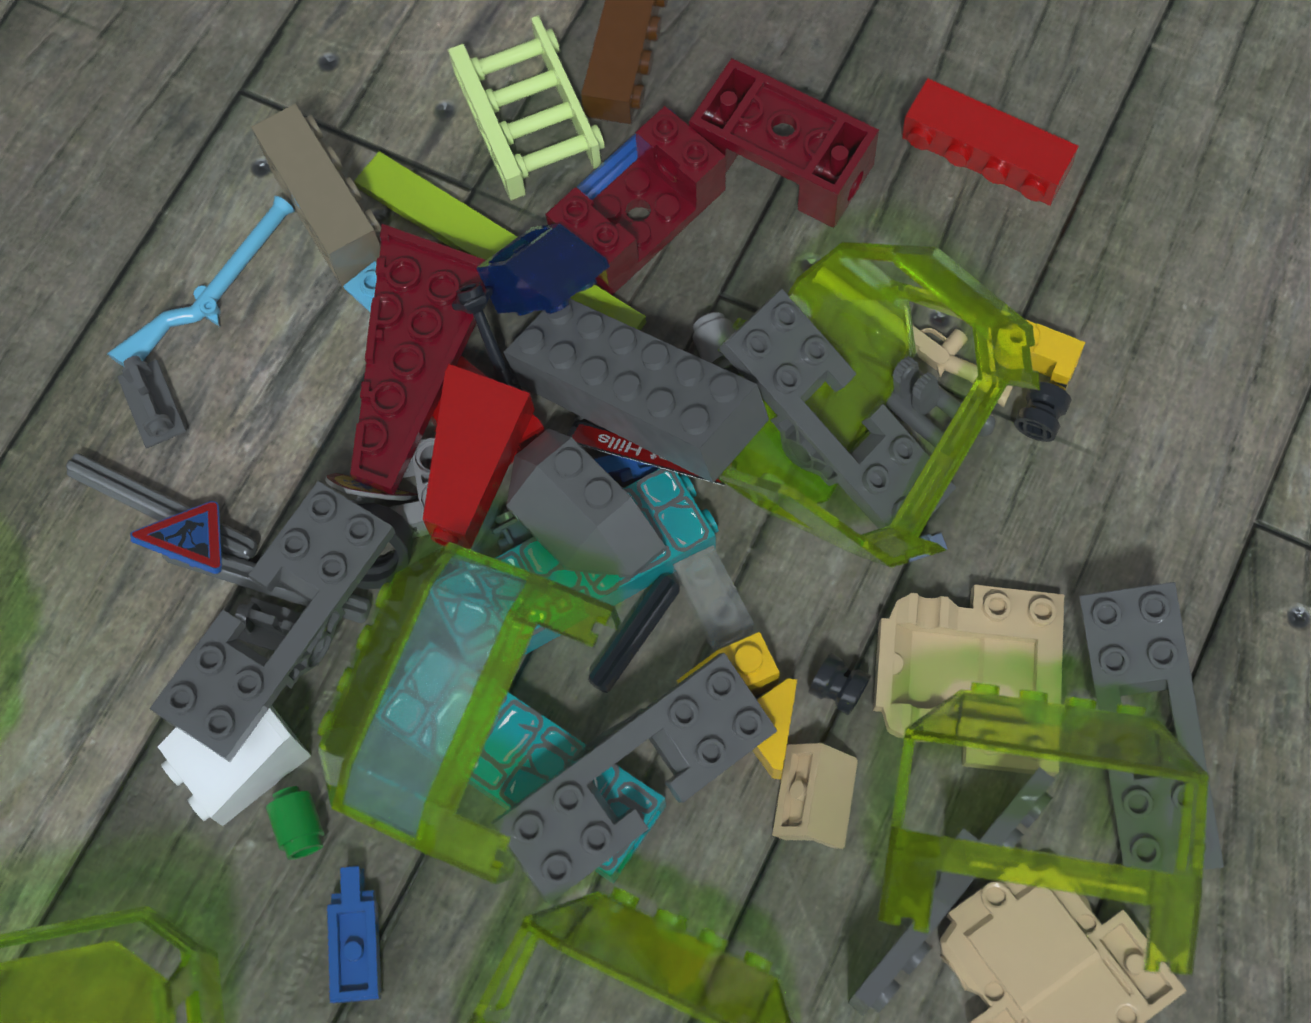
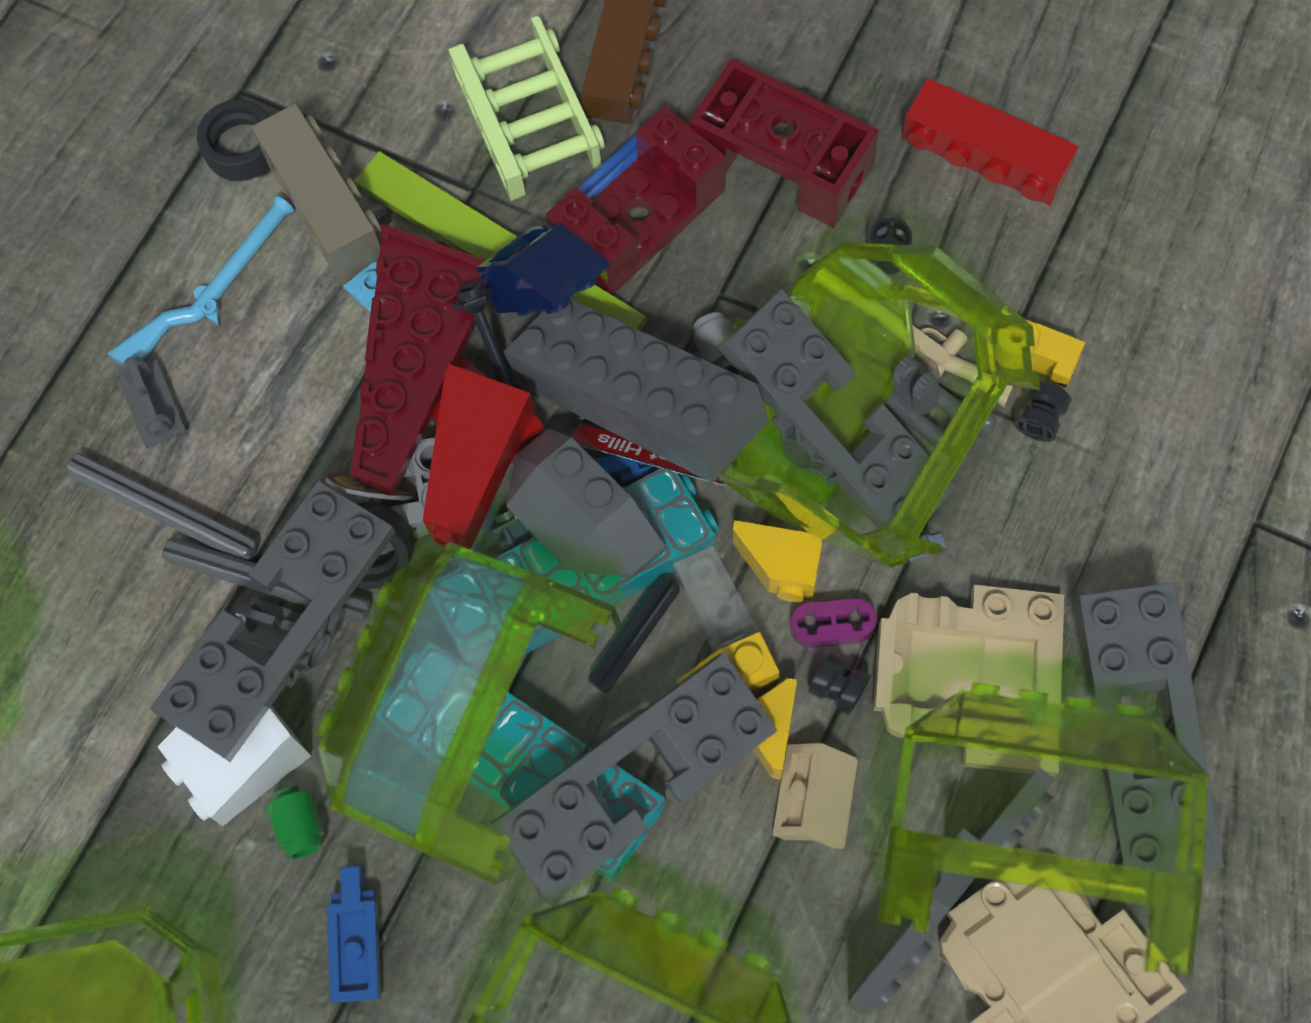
piece [130,501,222,574] -> none
none -> black tyre [197,99,270,181]
none -> yellow slope [733,520,823,602]
none -> magenta beam [790,598,877,648]
none -> black wheel [867,218,912,275]

